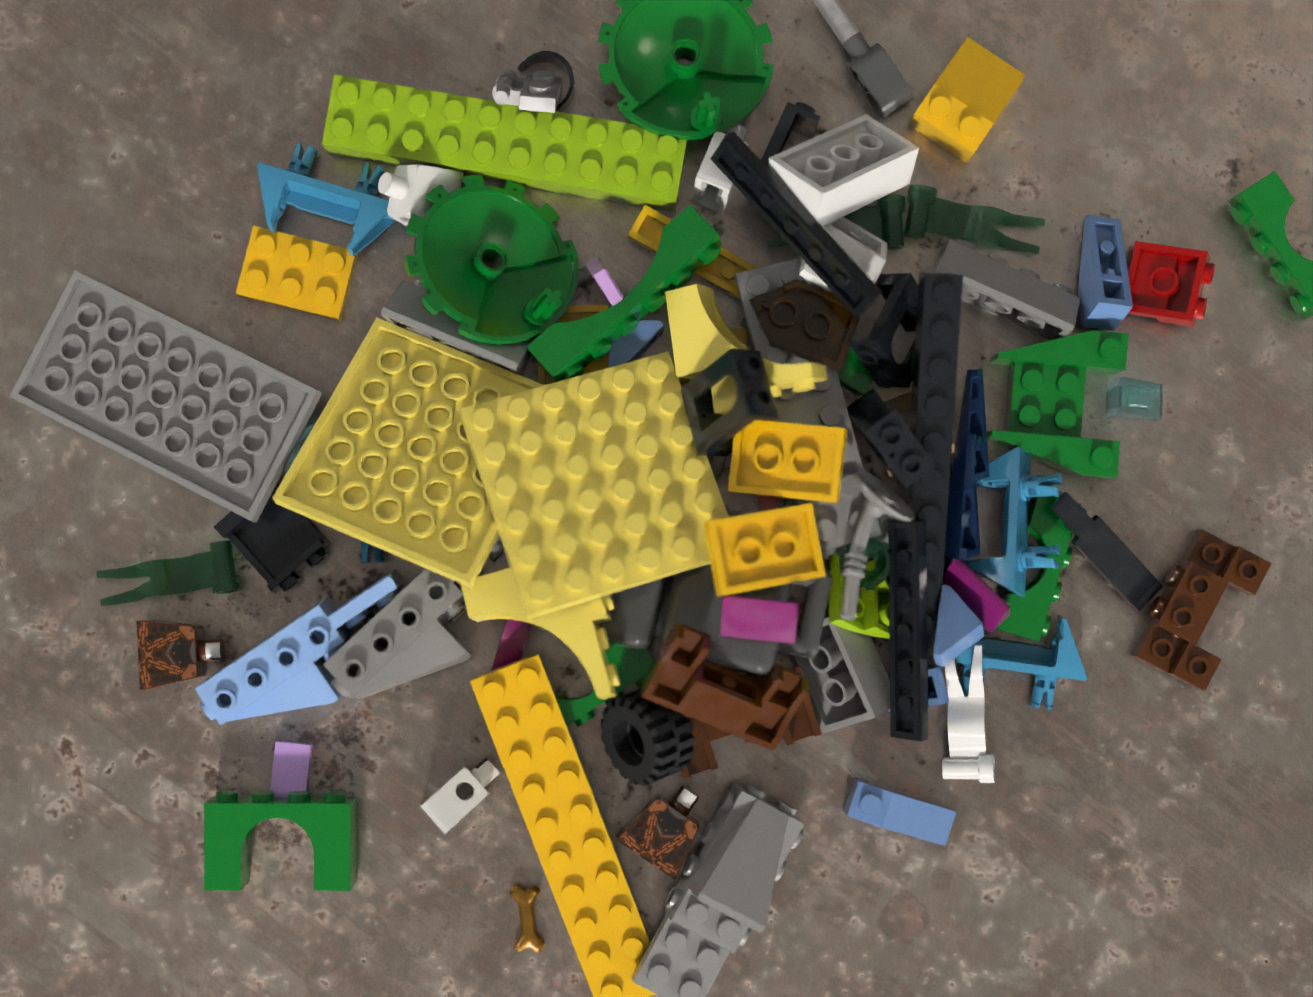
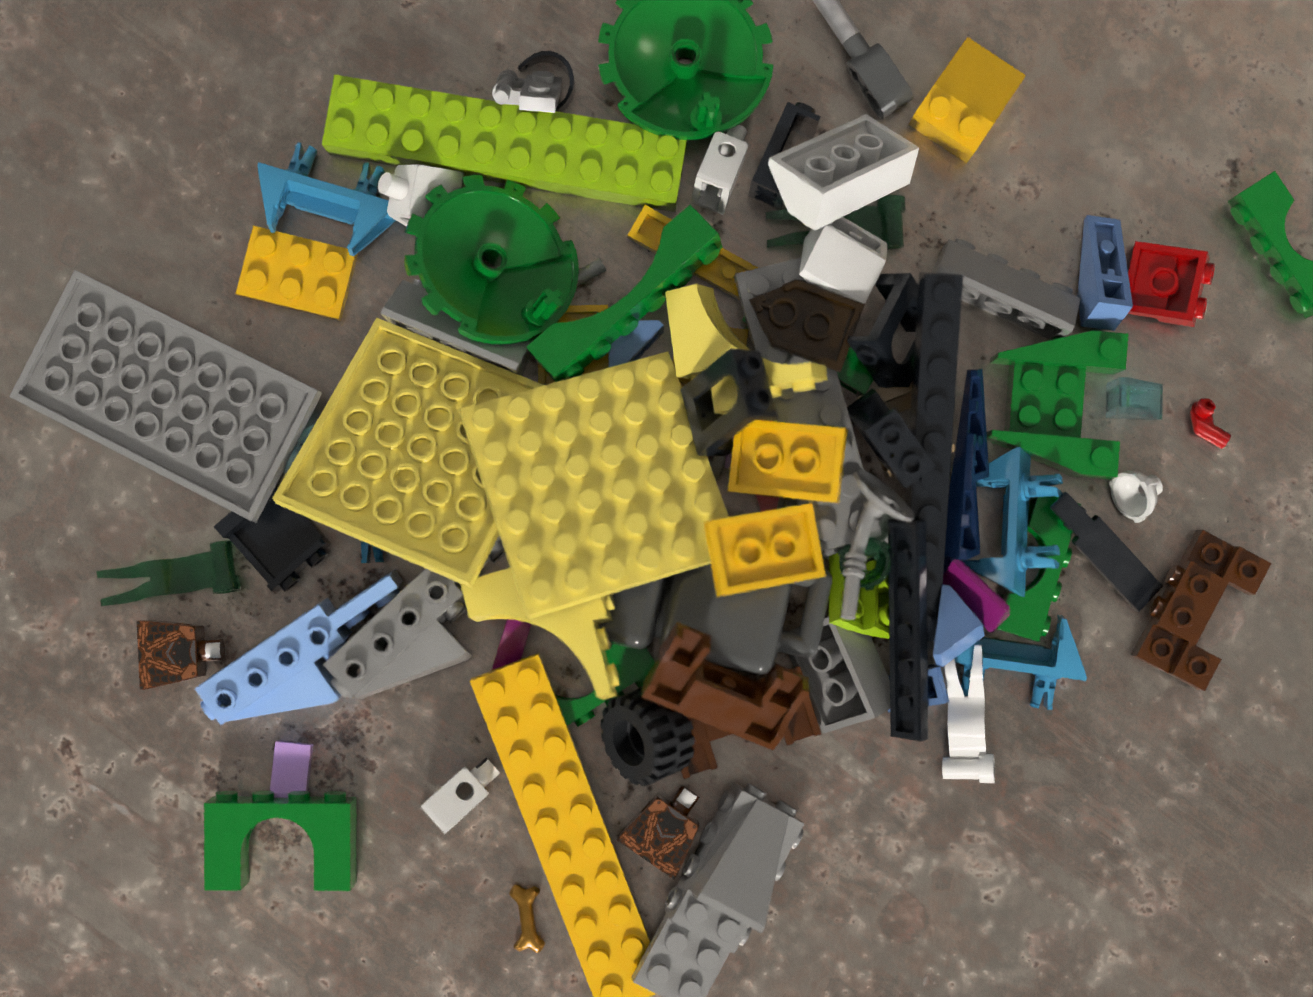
lavender tile [584,257,623,306] -> none
black tile [710,131,882,318] -> none
magenta slope [720,596,799,644] -> none
medium blue slope [842,777,956,846] -> none
clear green flag [903,184,1045,254] -> none
none -> white piece [1109,470,1163,523]
none -> red arm [1190,398,1231,449]

